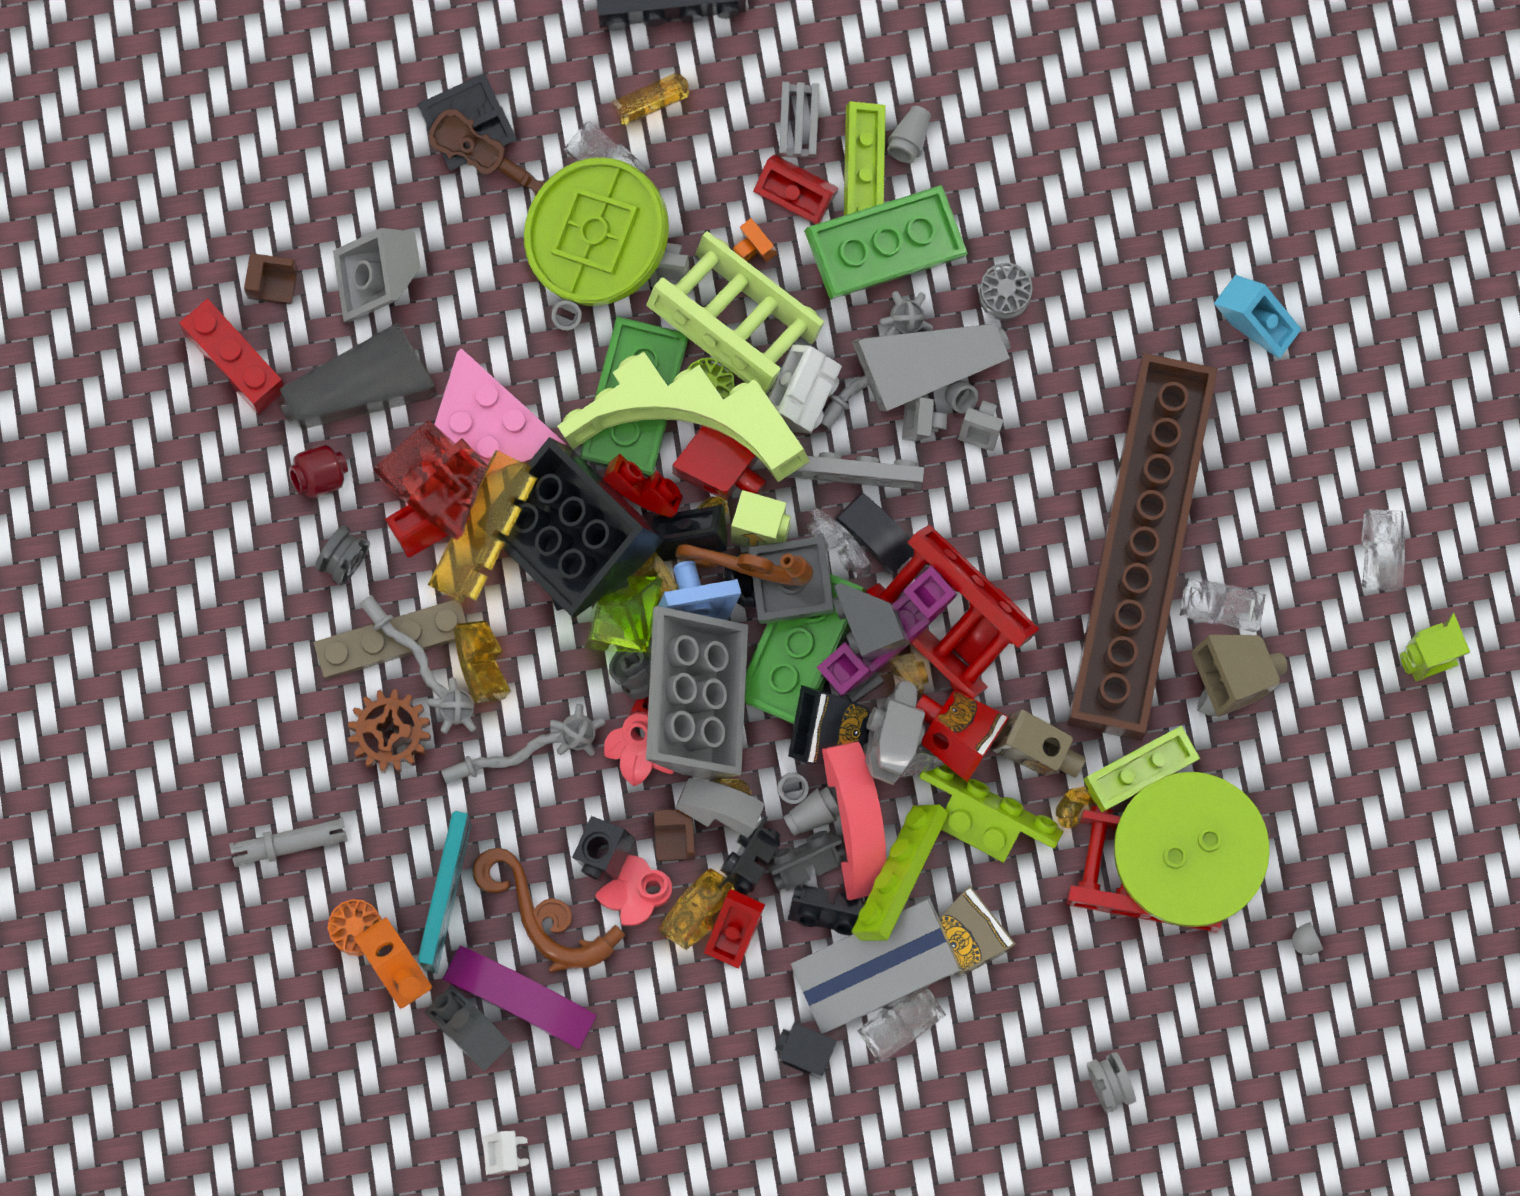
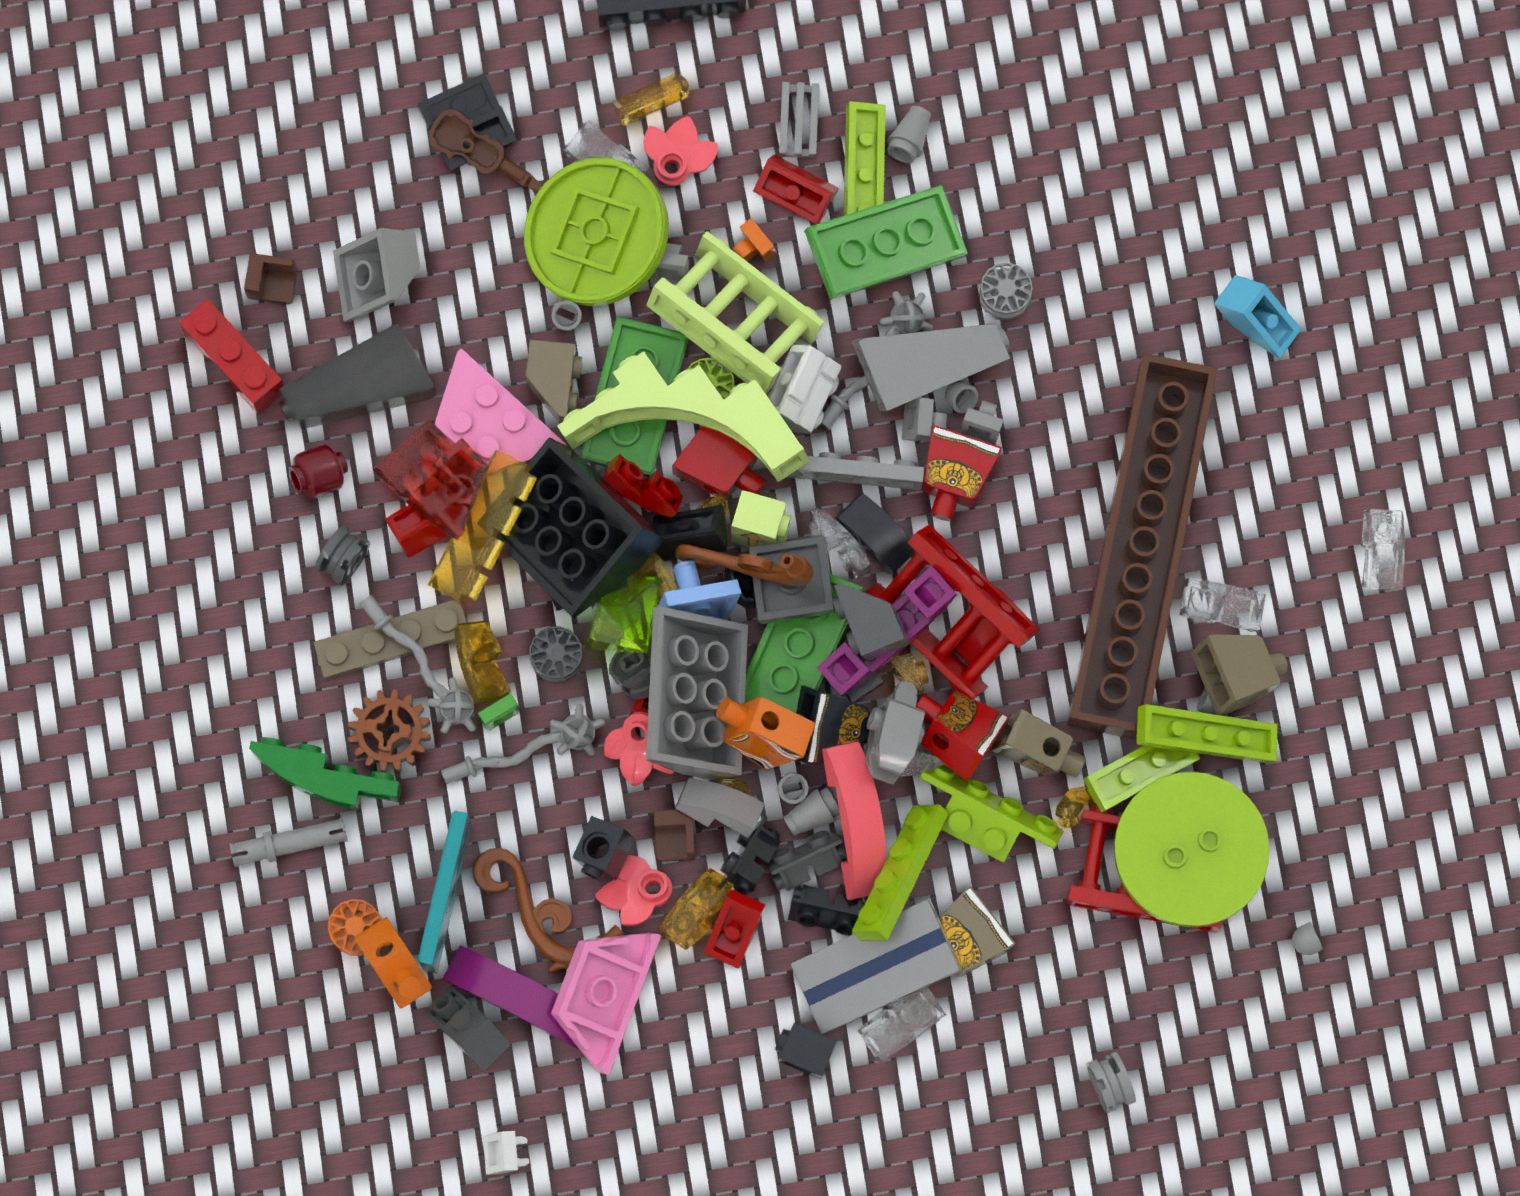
lime window [1400,613,1470,682] -> none
none -> green slope [249,737,402,811]
none -> bright green tile [478,693,519,731]
none -> dark tan slope [526,340,582,424]
none -> dark grey wheel [529,626,583,684]
none -> bright pink wing [551,932,661,1075]
none -> coral plate [643,116,718,186]
none -> orange torso [716,697,816,770]
none -> torso [922,425,1002,521]
none -> lime plate [1137,704,1278,764]

